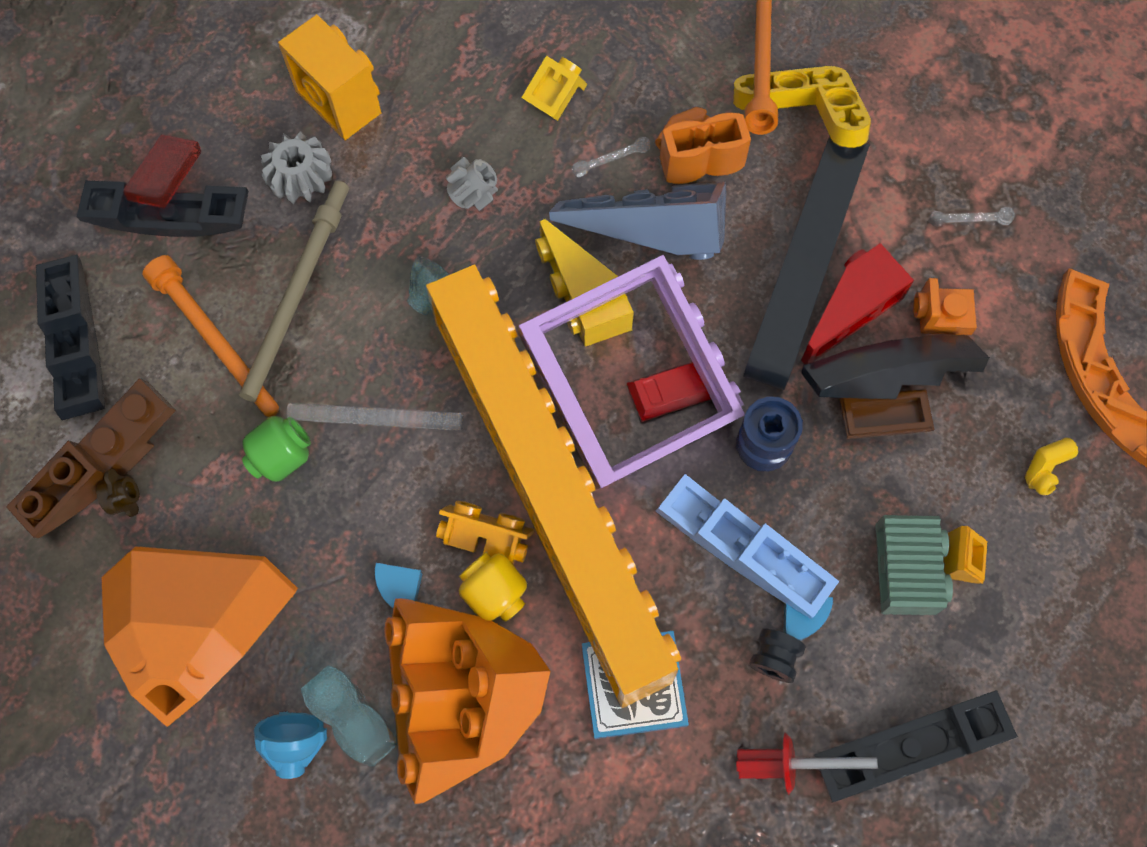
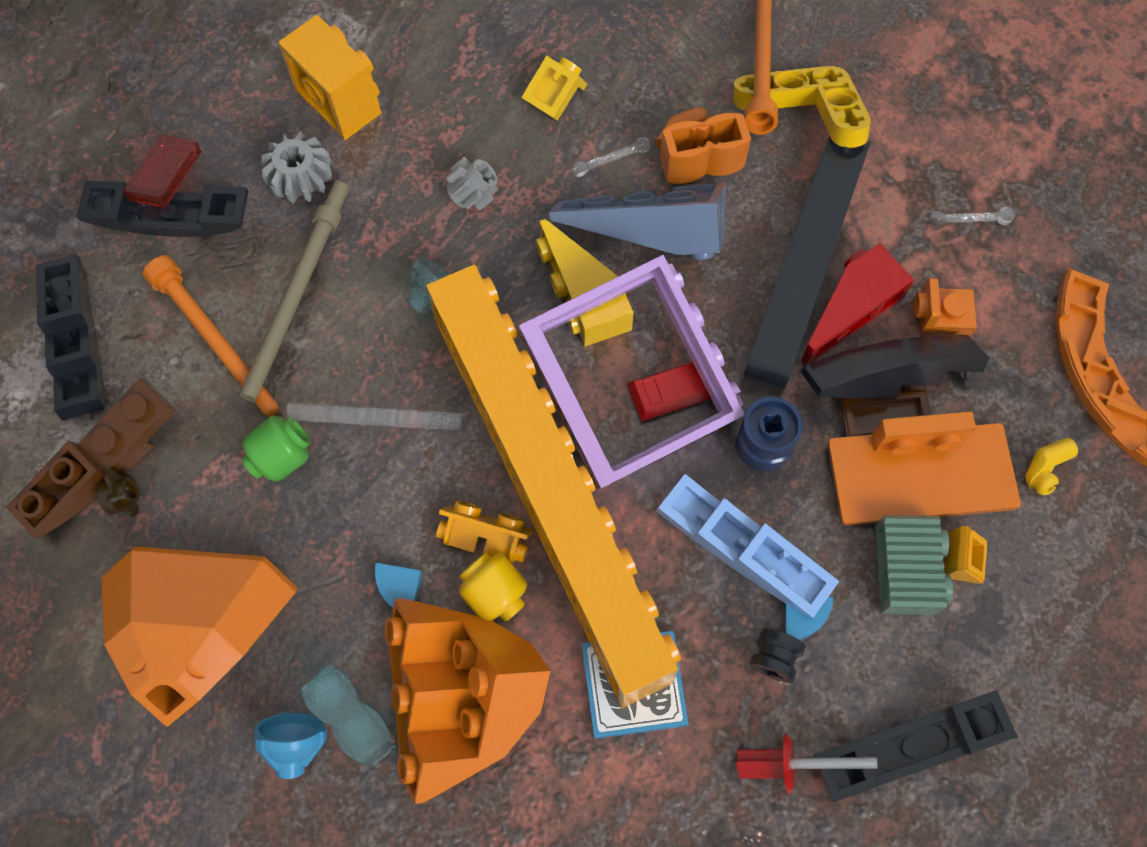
none -> orange bracket [827,411,1021,526]

